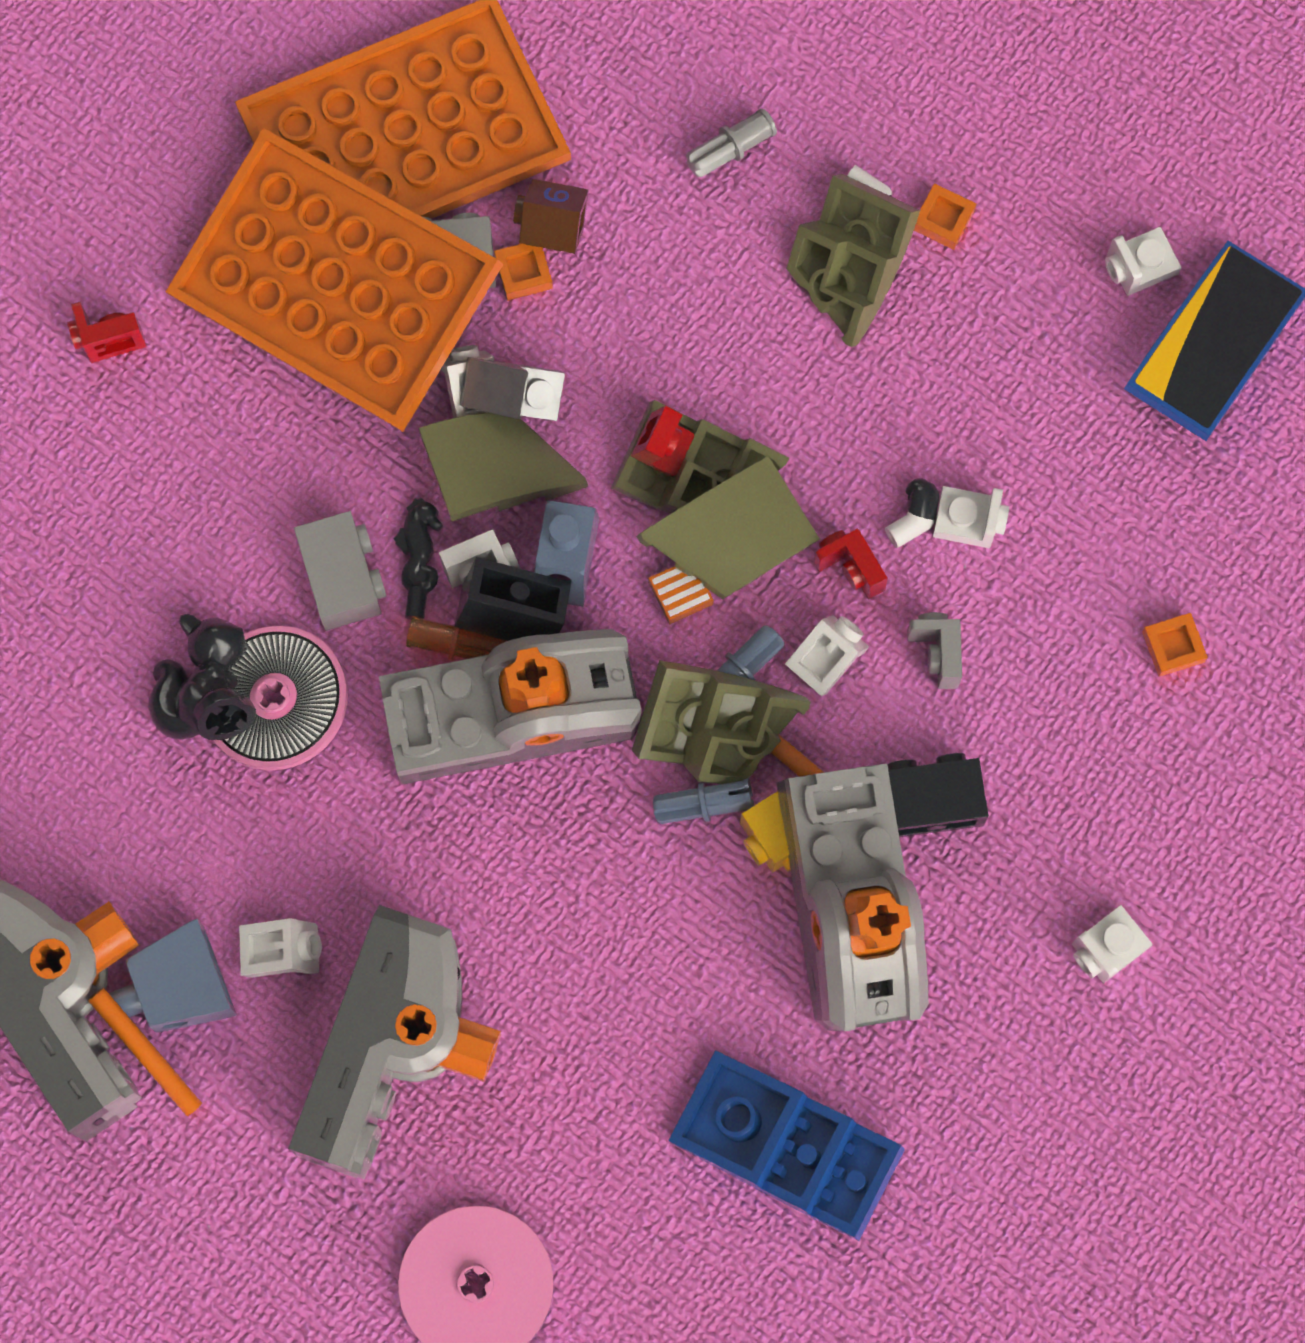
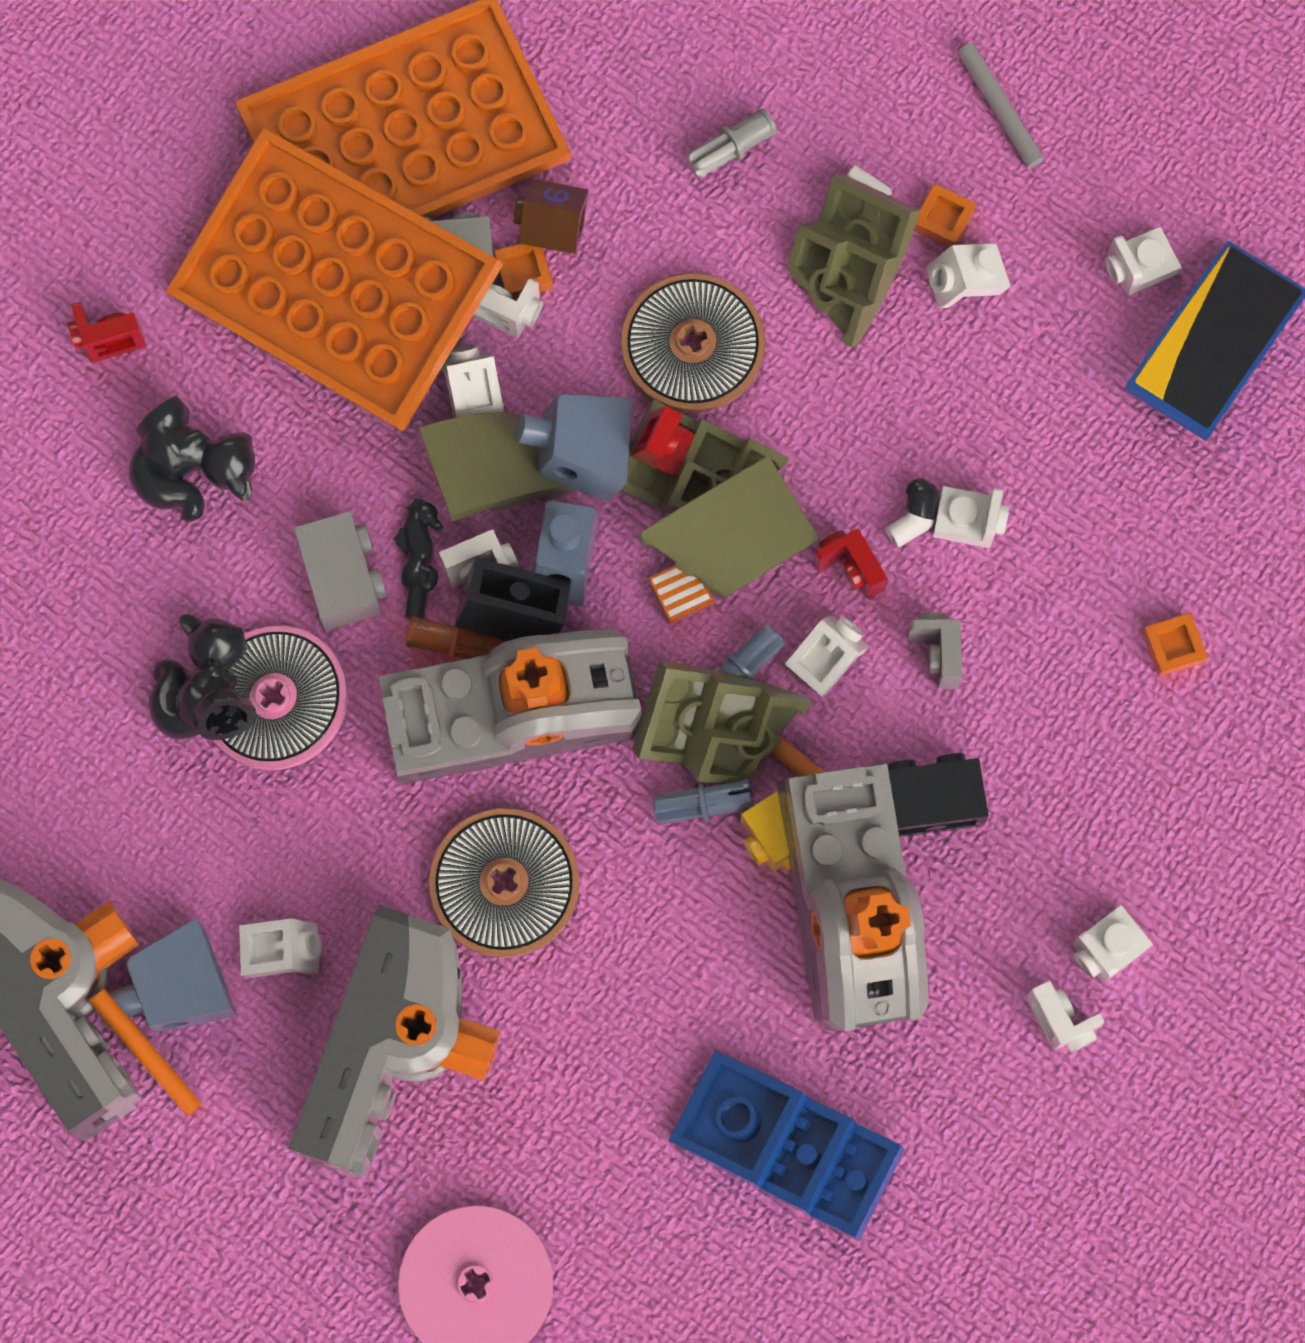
flat silver slope [460,357,565,421] -> none
none -> black animal [129,396,256,522]
none -> piece [429,808,580,958]
none -> white bracket [472,279,543,338]
none -> sand blue torso [515,394,633,501]
none -> piece [621,274,765,412]
none -> white bracket [926,244,1011,308]
none -> light grey bar [957,43,1044,169]
none -> white bracket [1025,981,1105,1053]

